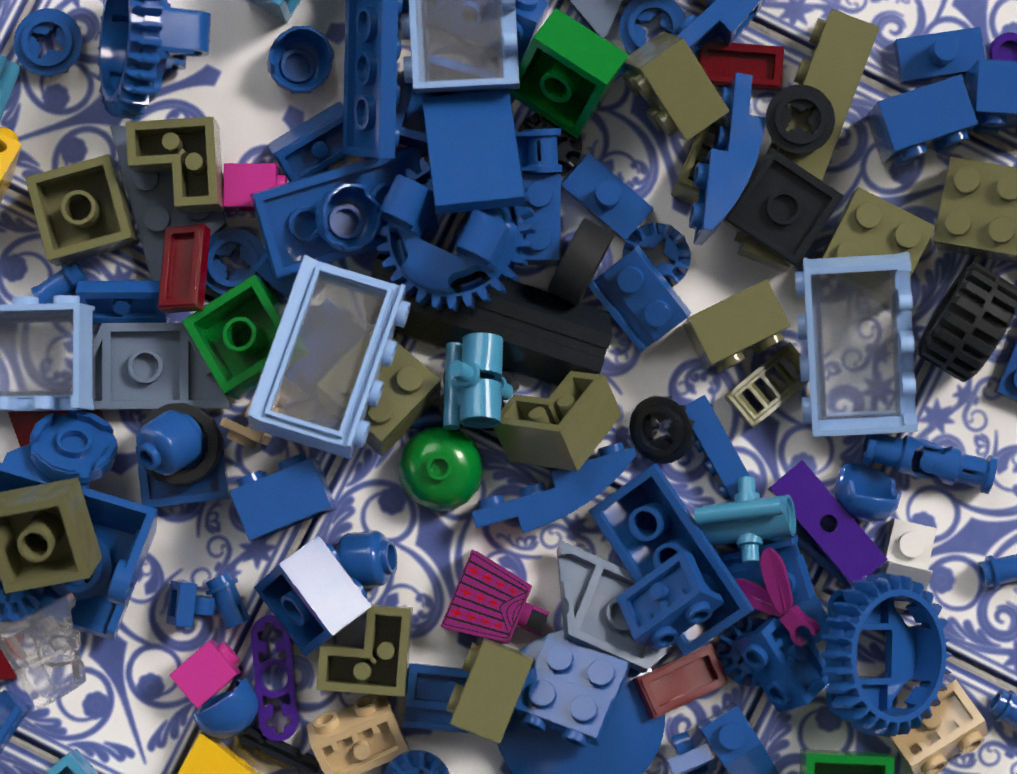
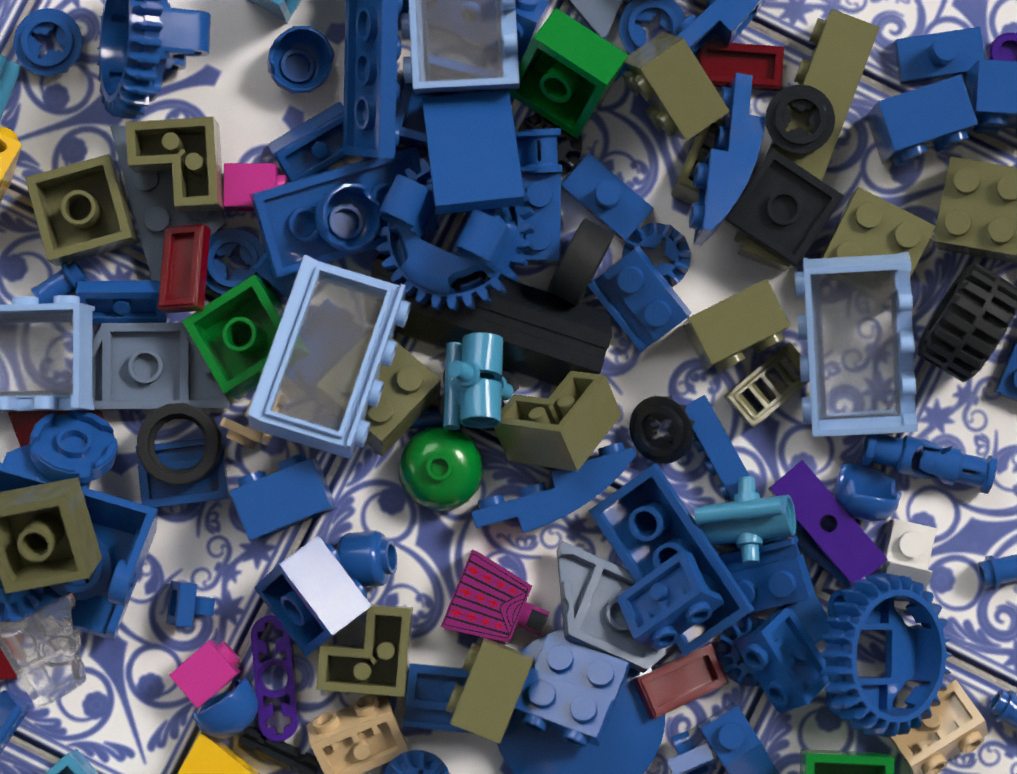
blue head [136,410,202,476] -> none
blue pin [206,572,251,630] -> none
magenta piece [734,547,820,647] -> none

